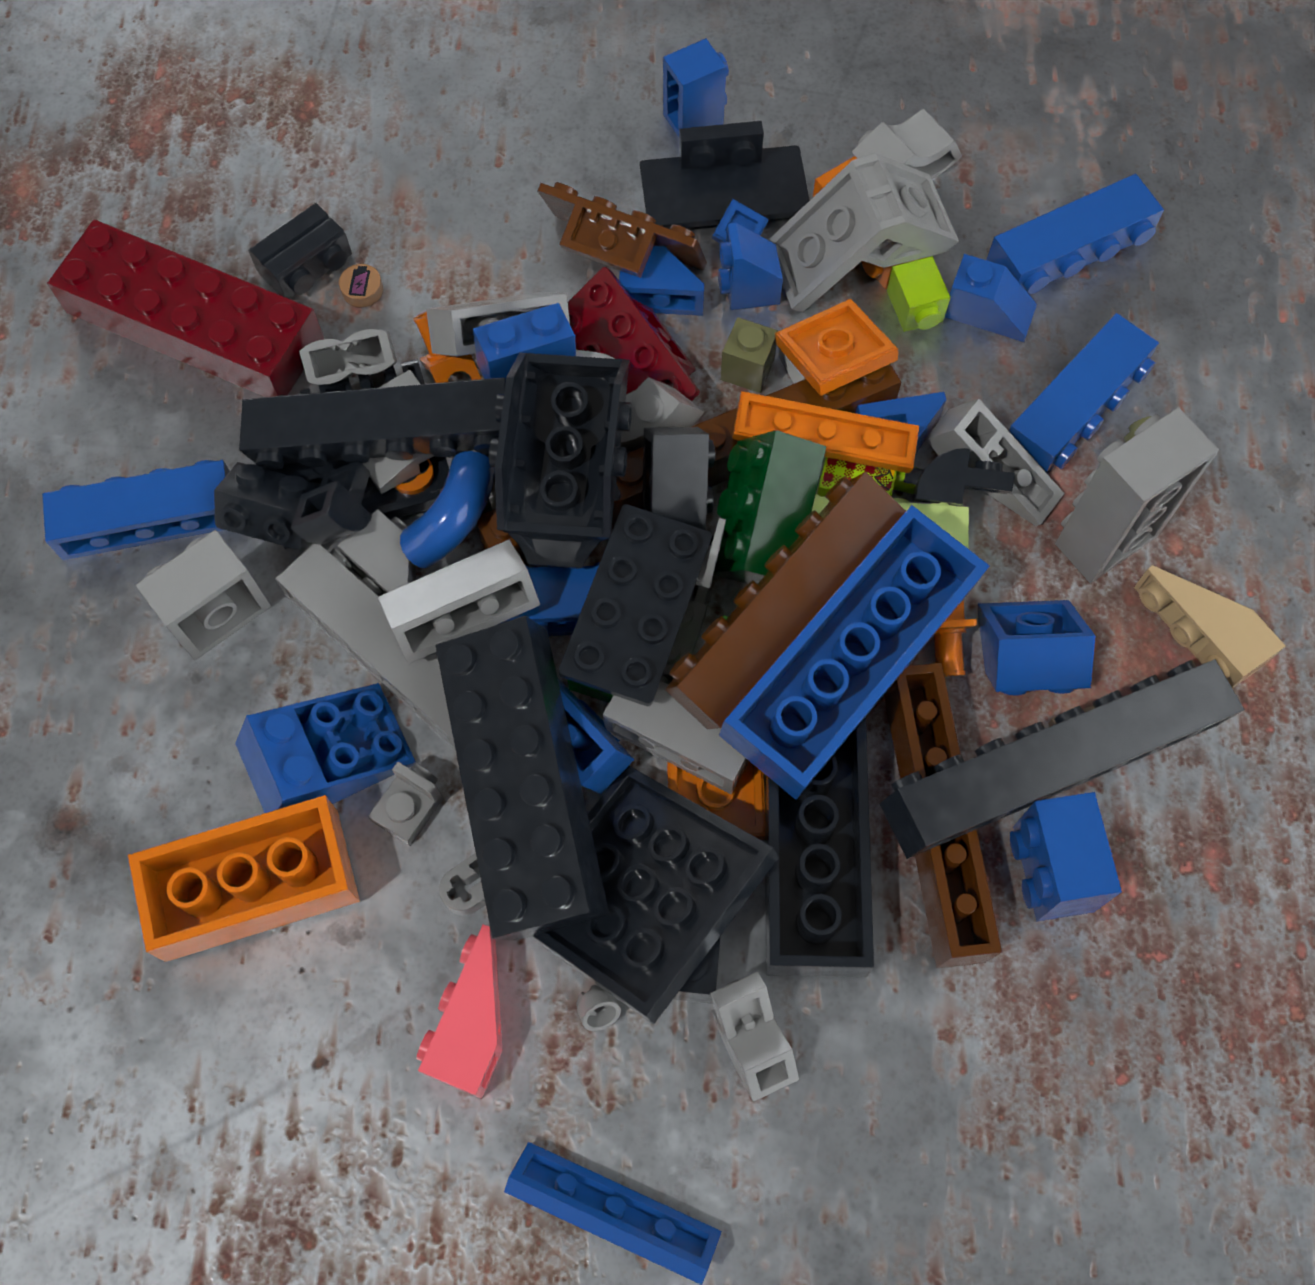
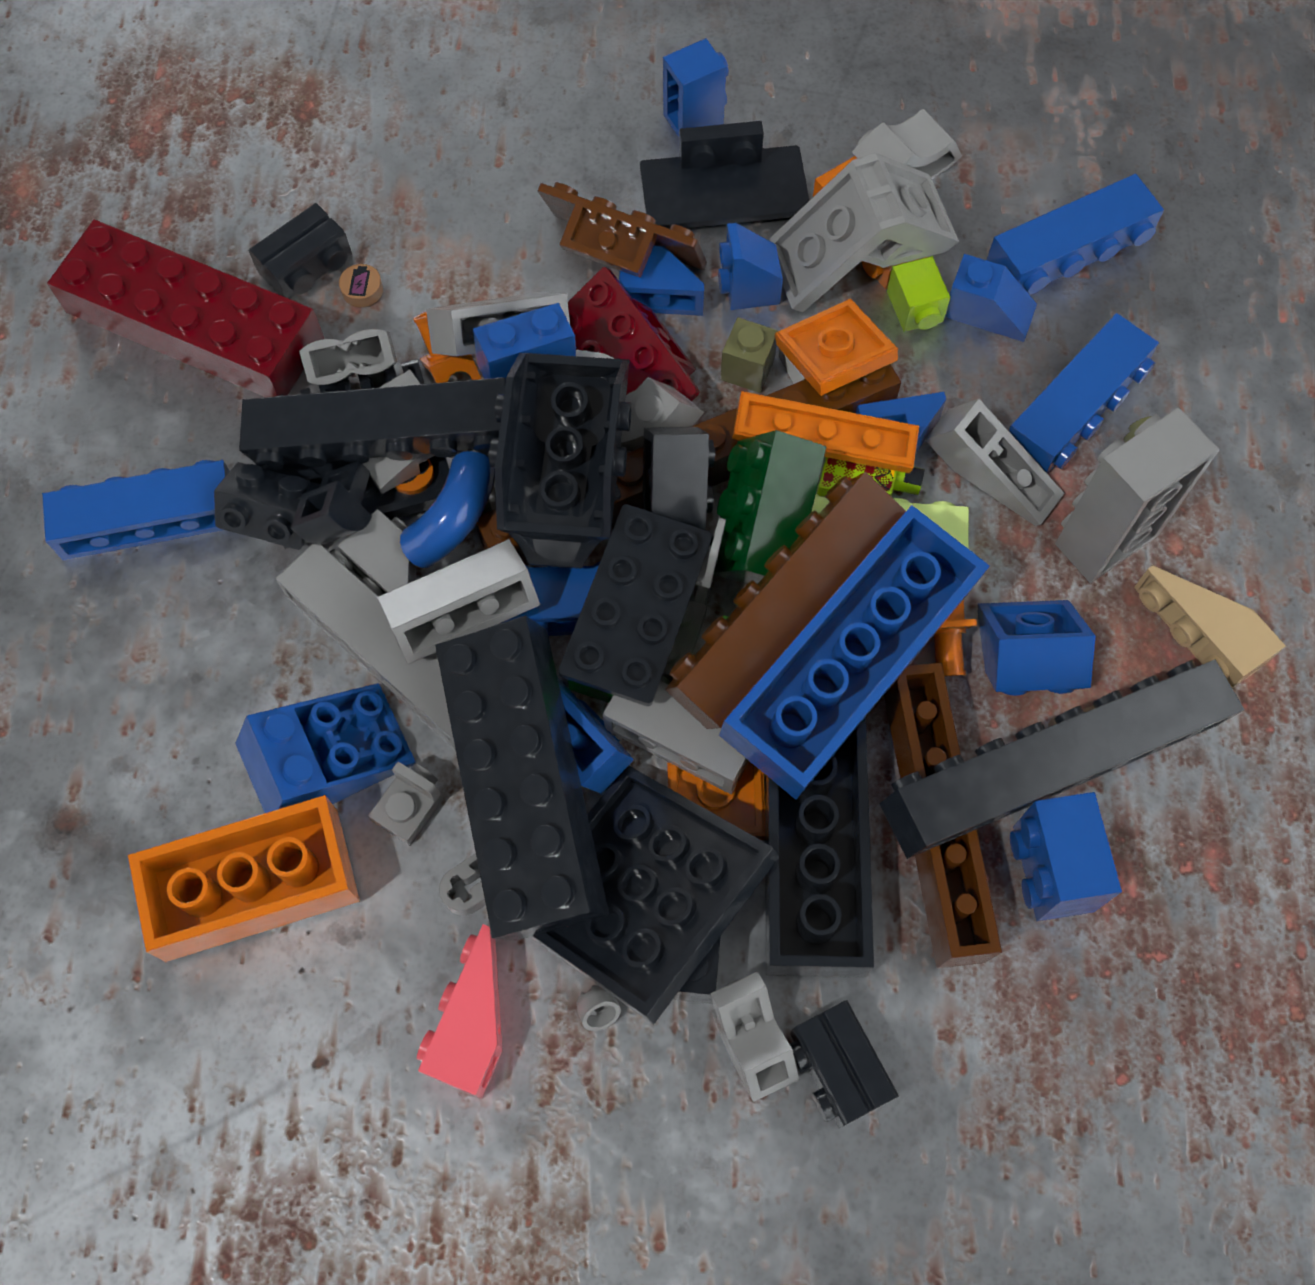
light grey brick [135,530,271,660] -> none
blue plate [504,1142,722,1285] -> none
blue tile [712,199,769,243] -> none
black brick [912,448,1015,506] -> none
none -> black brick [789,1000,899,1129]

